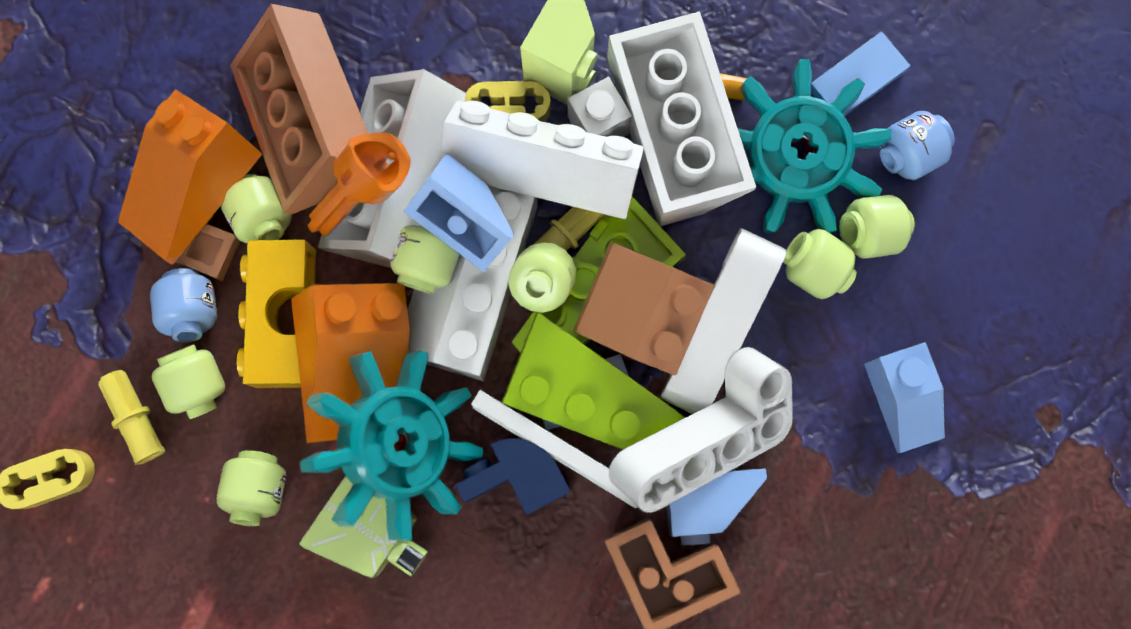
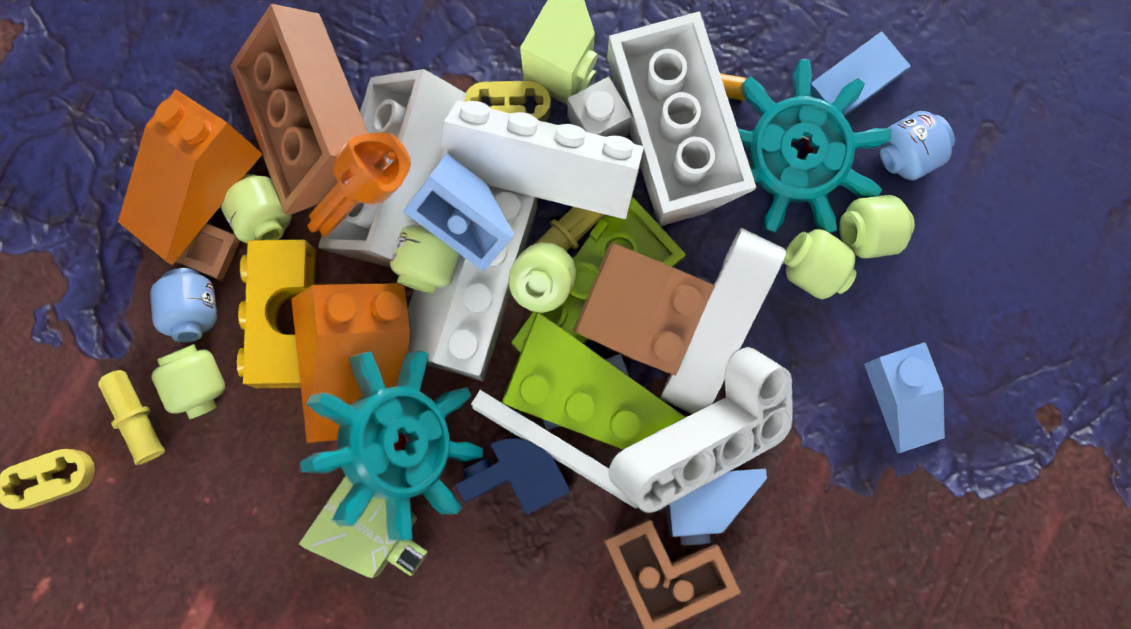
yellowish green head [216,451,286,526] -> none

